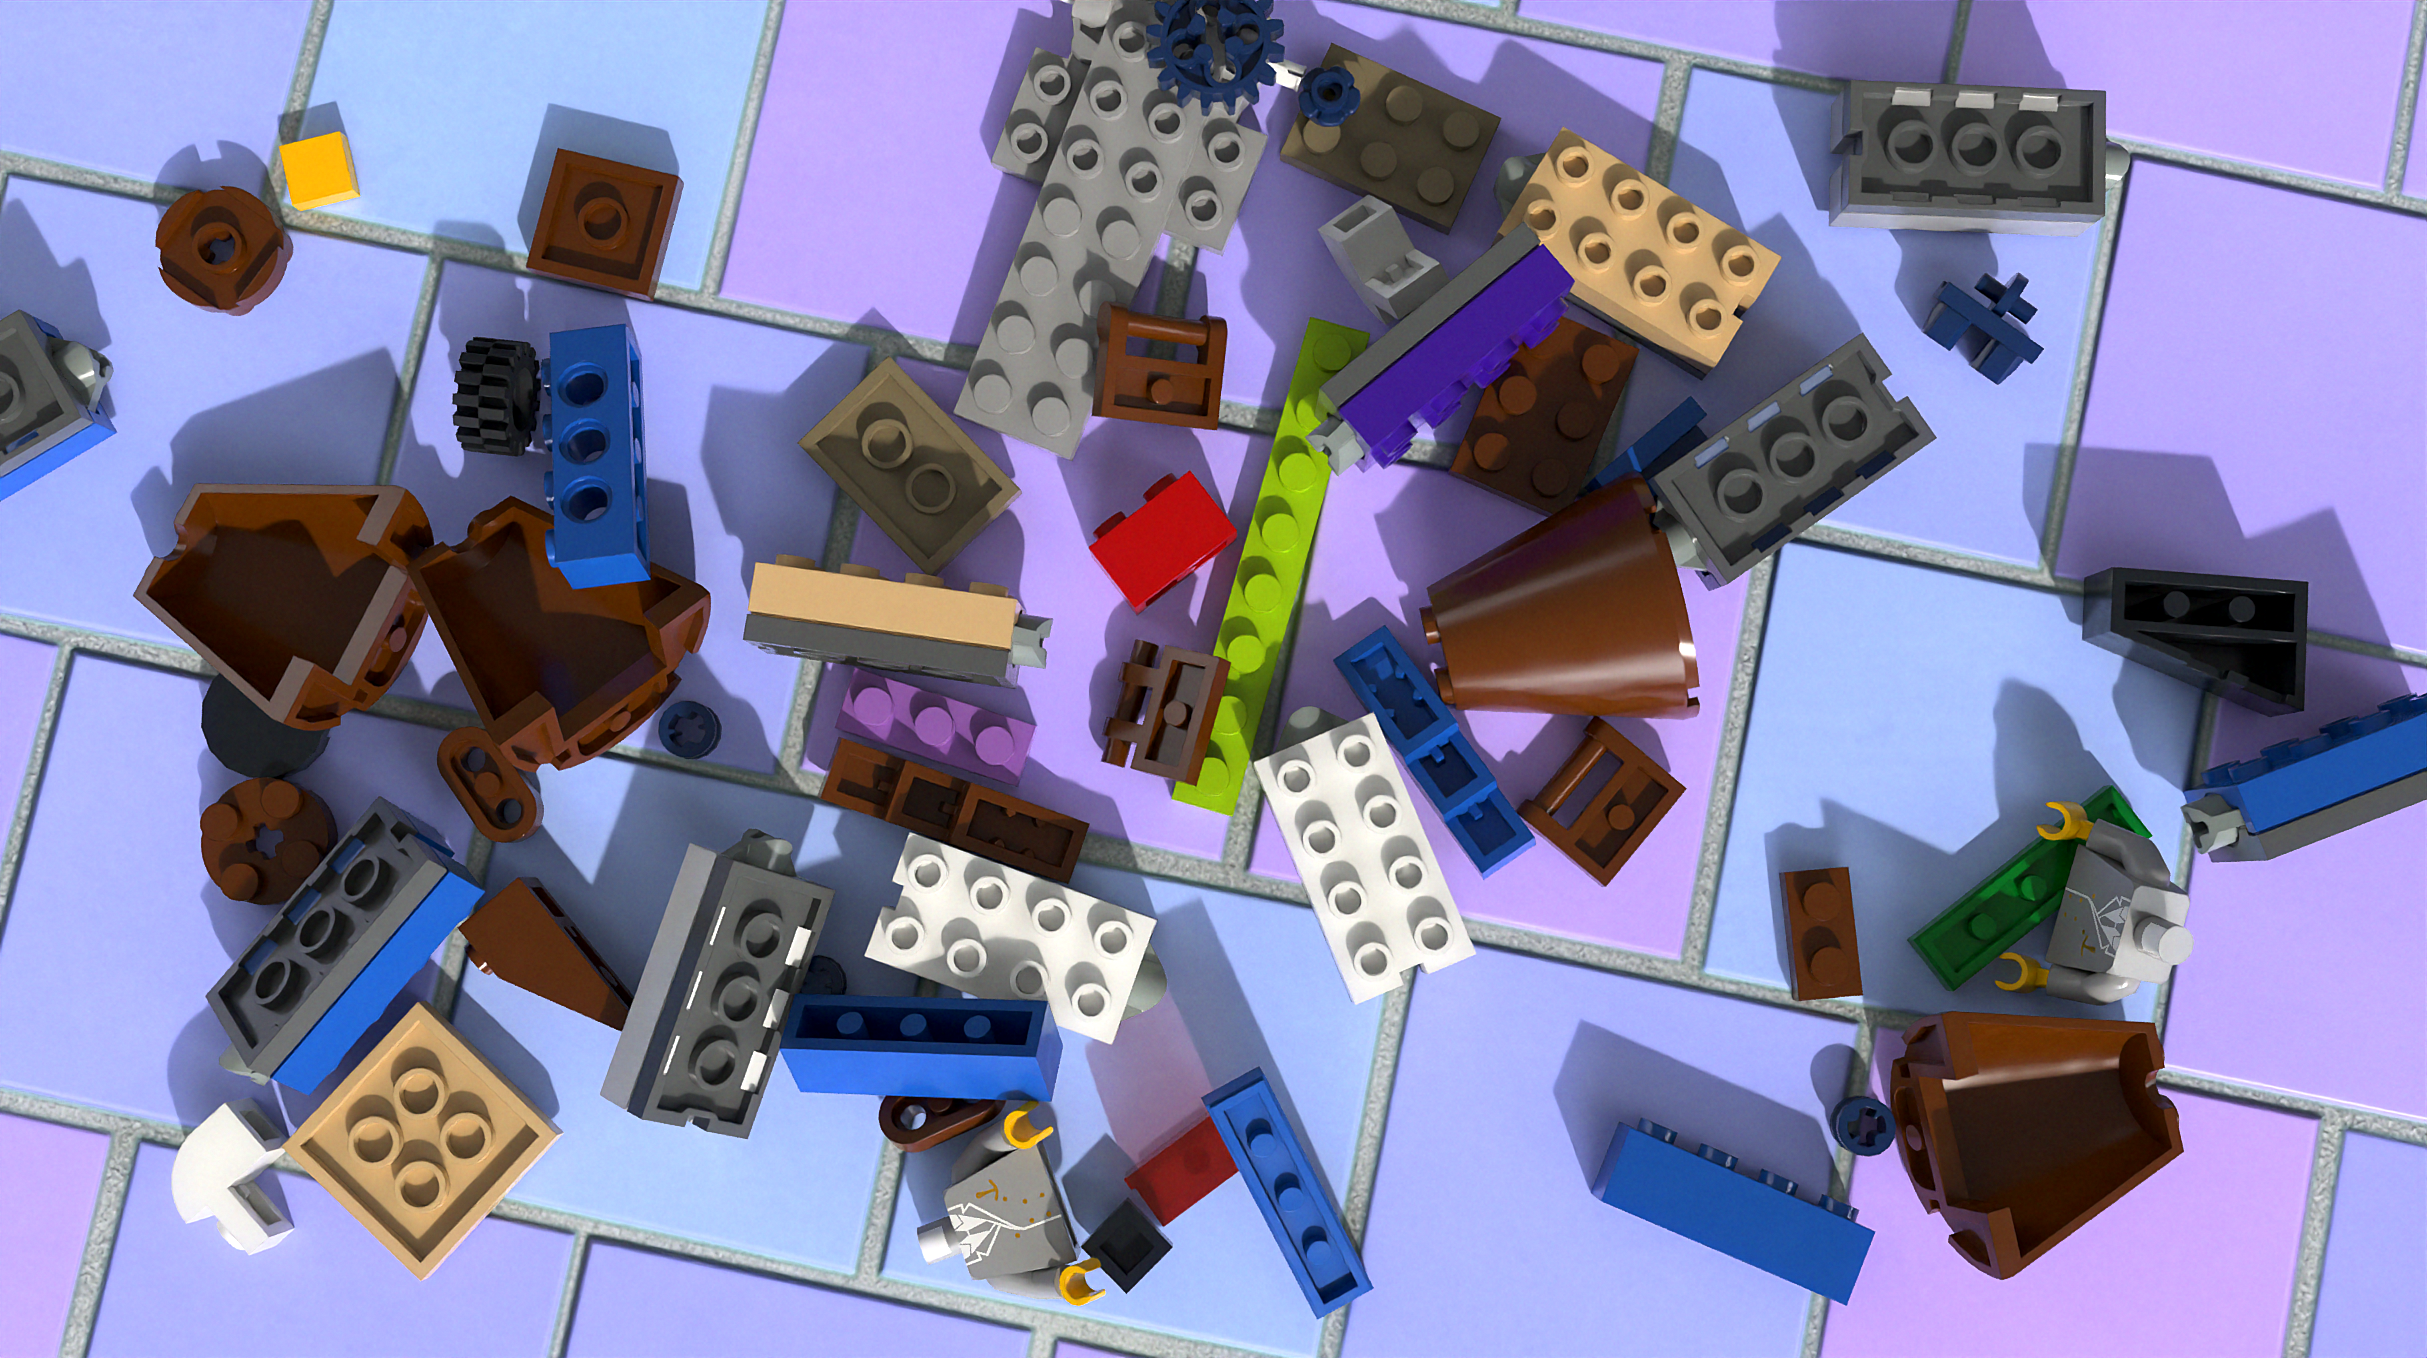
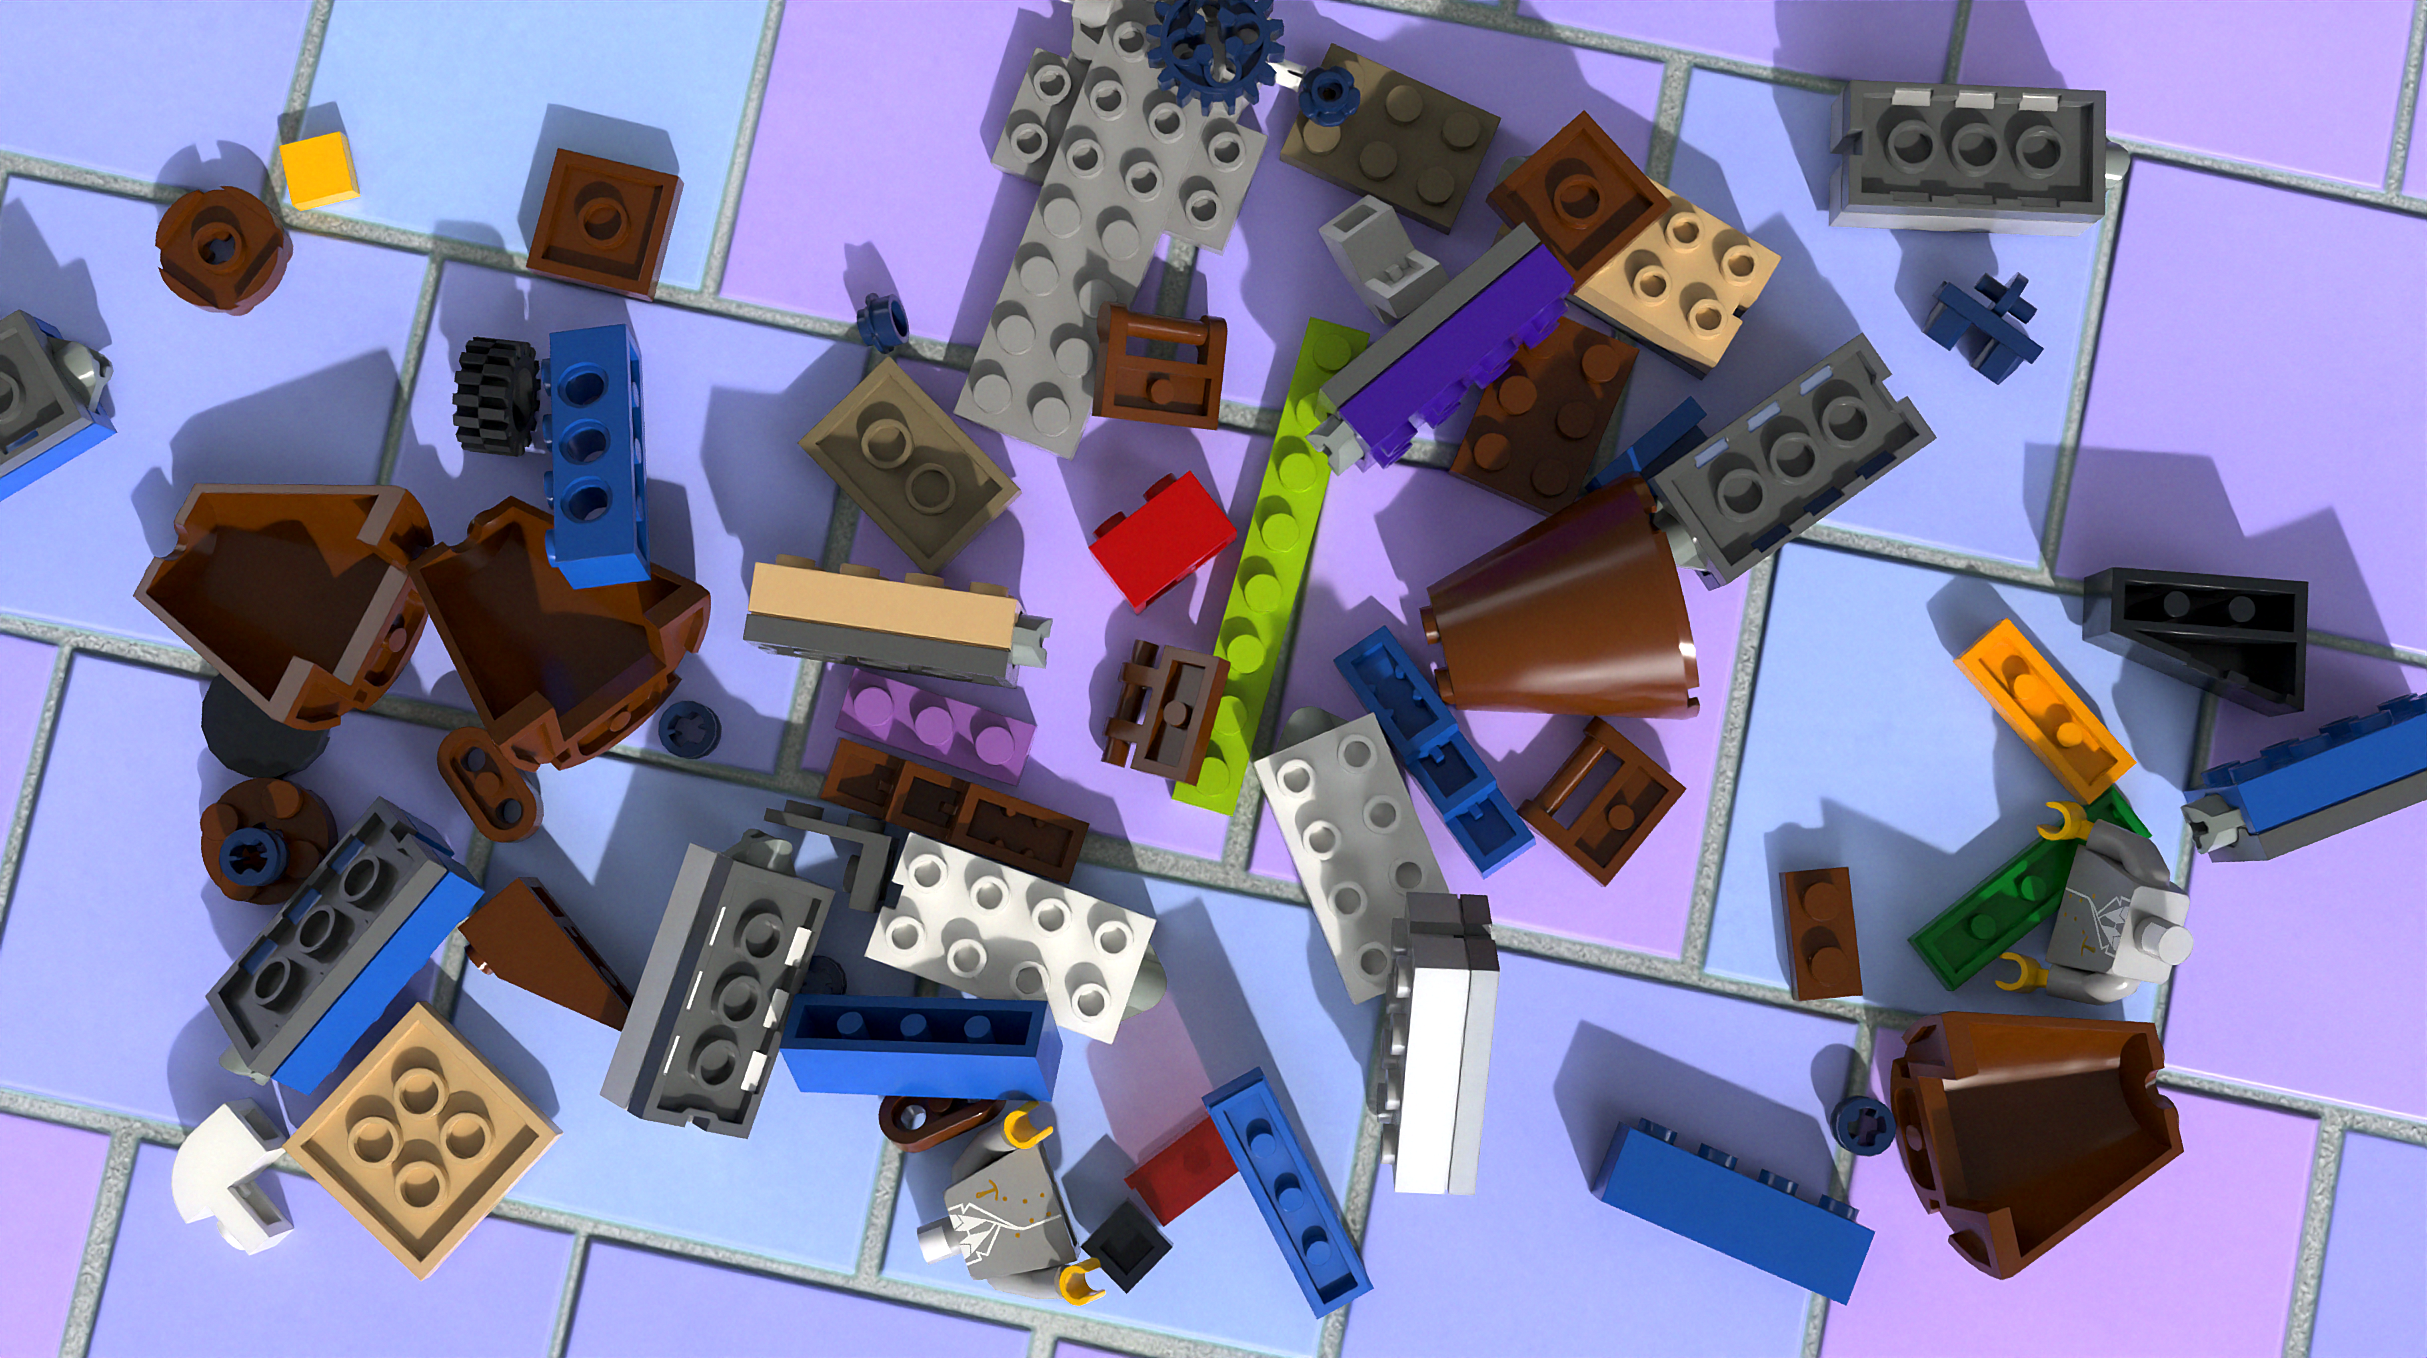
none -> dark blue bush [219,827,290,886]
none -> dark grey bracket [763,799,900,913]
none -> dark blue plate [856,293,910,354]
none -> piece [1377,892,1500,1195]
none -> reddish brown plate [1485,110,1672,296]
none -> light orange plate [1952,618,2137,805]

